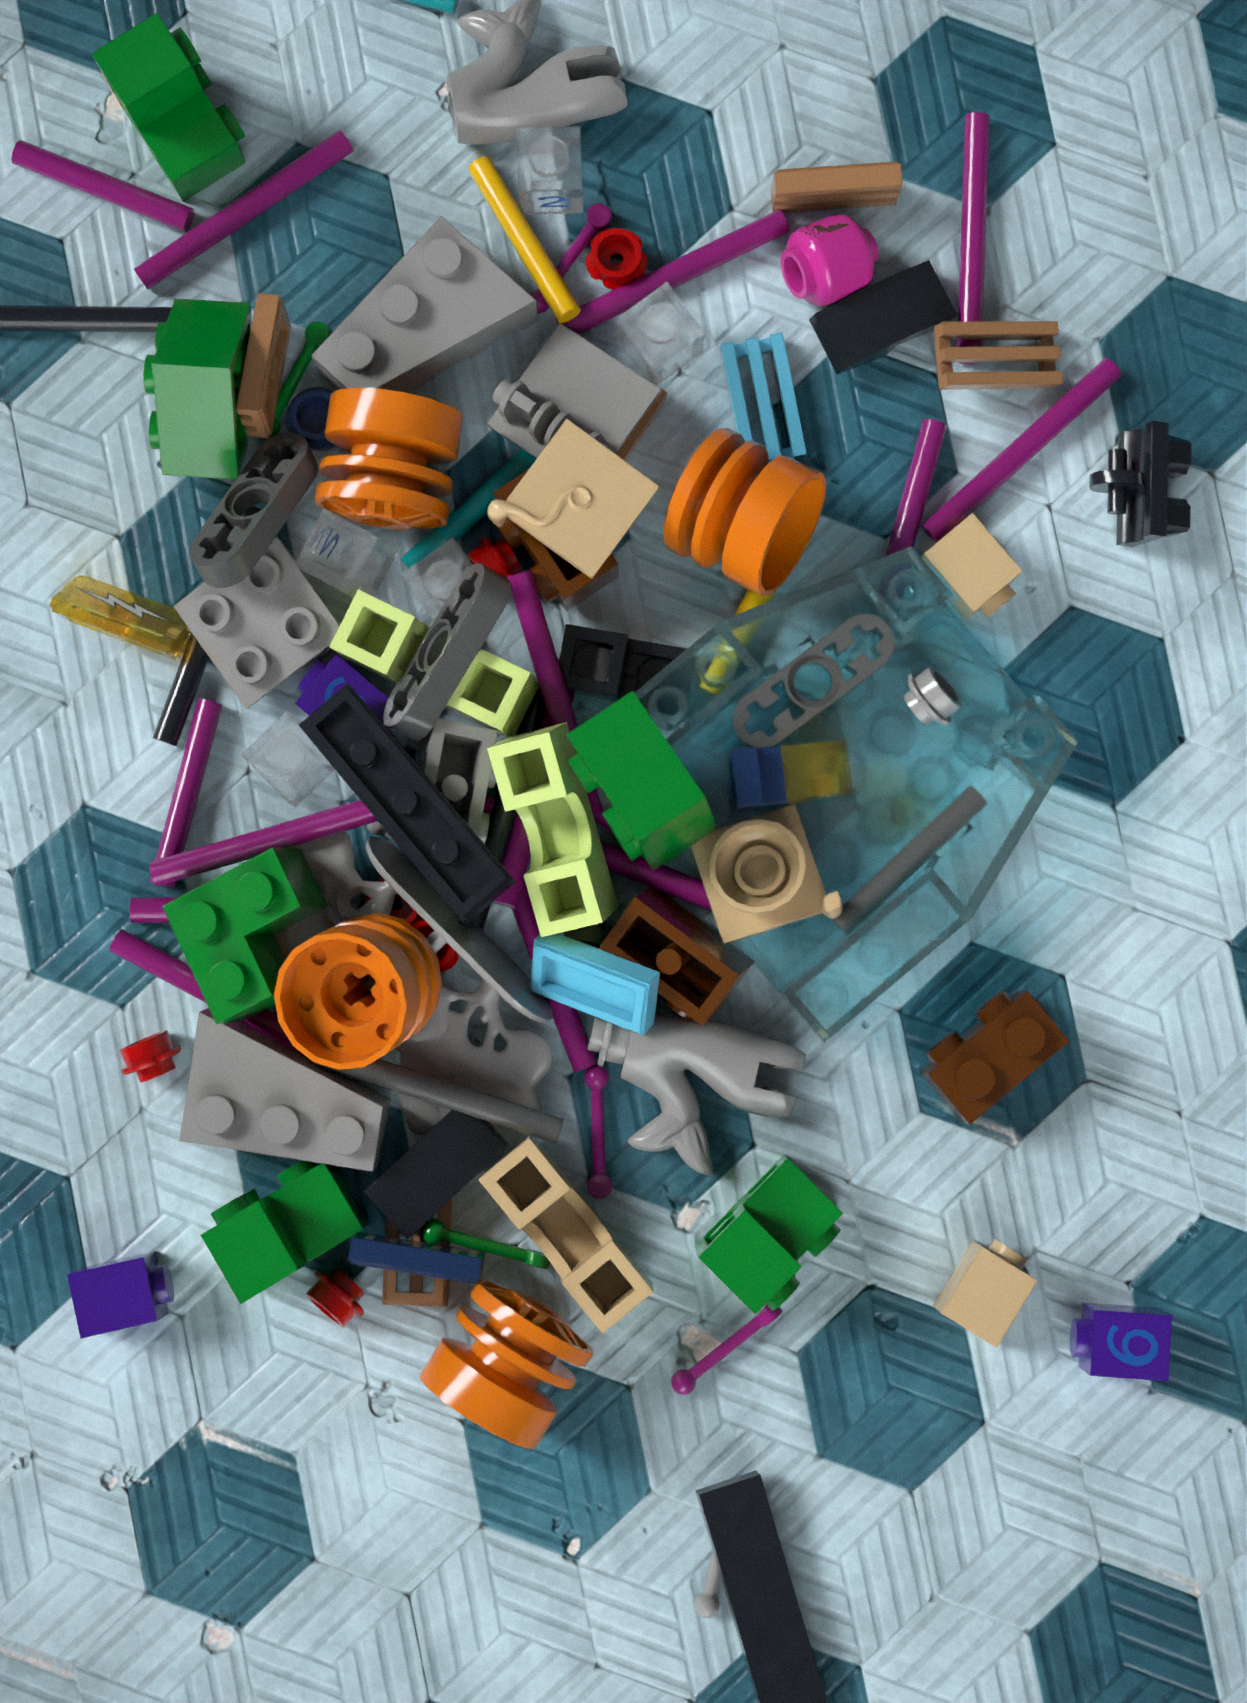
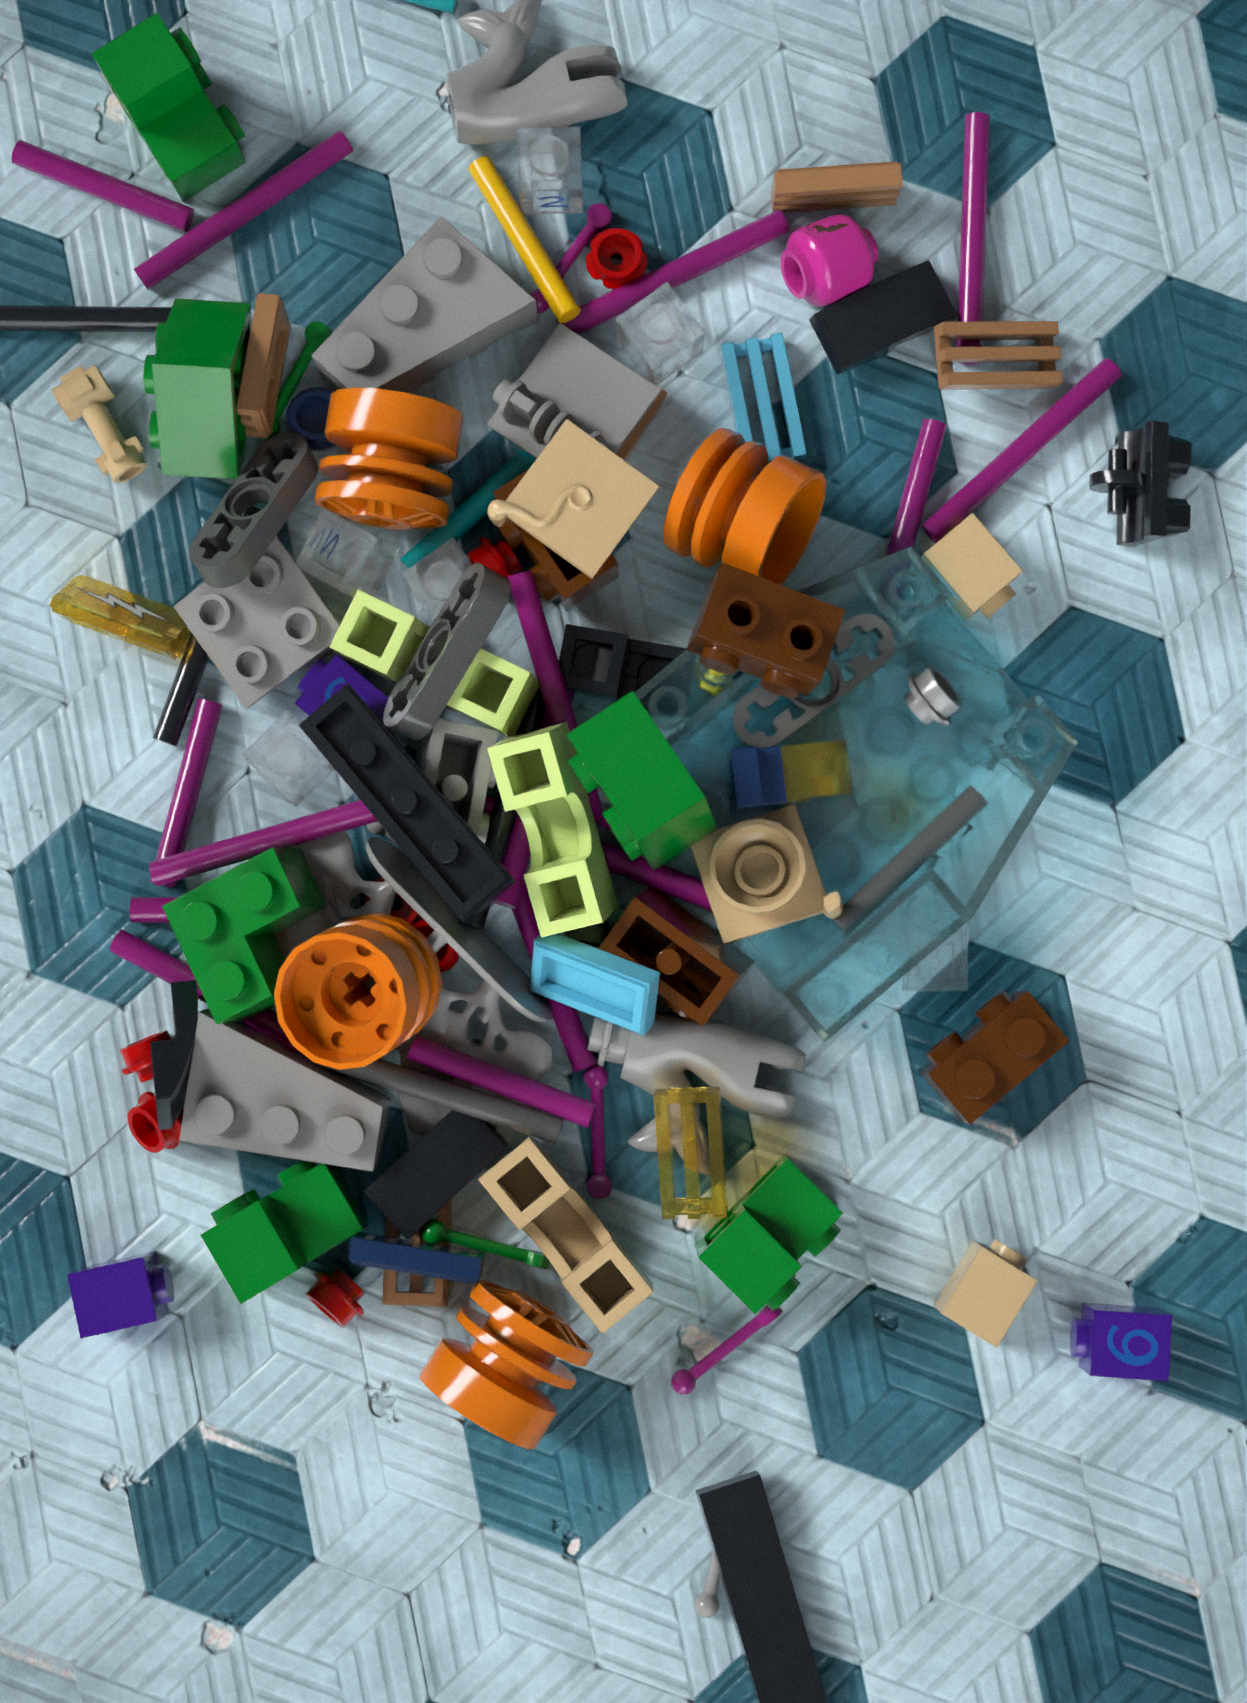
none -> tan bar [51,364,147,484]
none -> red plate [127,1091,184,1153]
none -> black slope [150,980,199,1130]
none -> magenta piece [407,1035,597,1128]
none -> clear yellow tile [654,1087,728,1220]
none -> reddish brown brick [686,563,845,698]
none -> clear tile [902,927,968,991]

